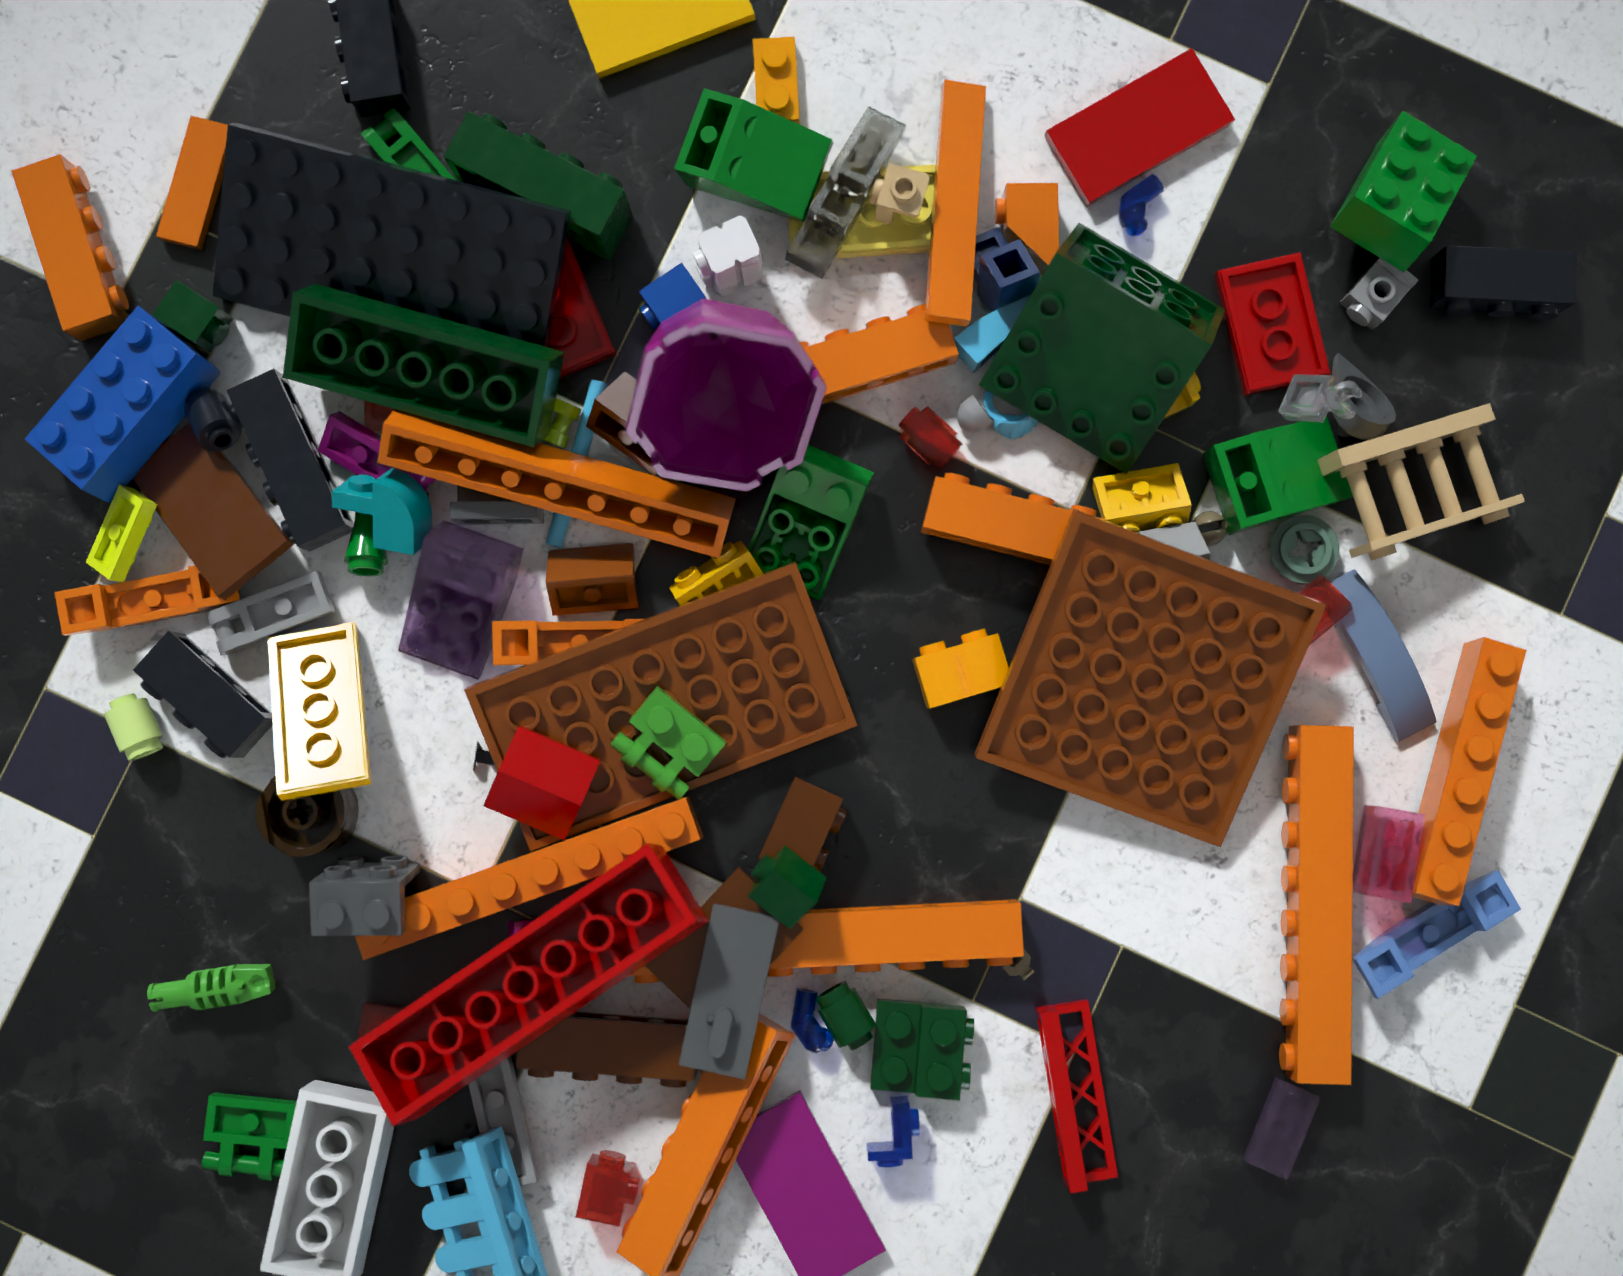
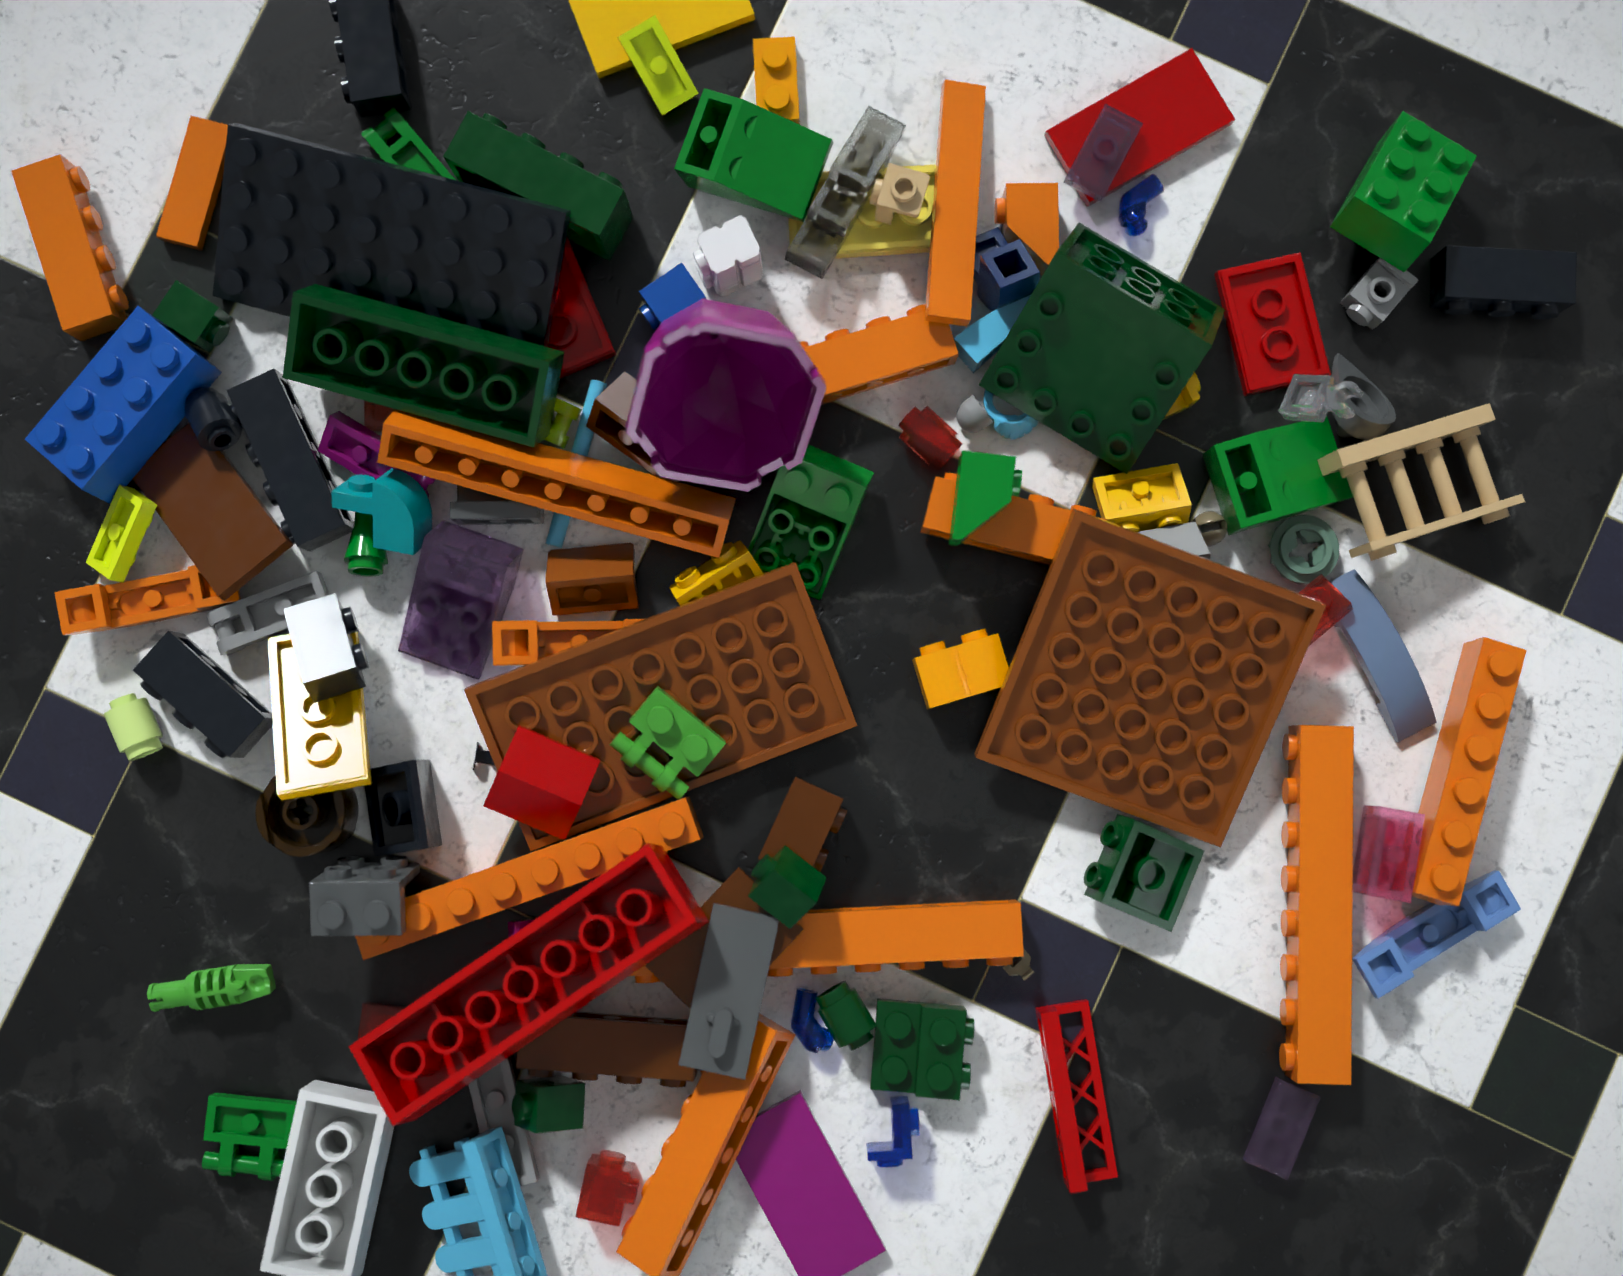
none -> brick [284,593,369,703]
none -> black slope [364,760,442,856]
none -> dark green brick [512,1076,585,1134]
none -> neon yellow plate [618,15,699,116]
none -> green slope [949,450,1022,546]
none -> clear purple plate [1064,104,1143,202]
none -> dark green plate [1084,814,1204,932]

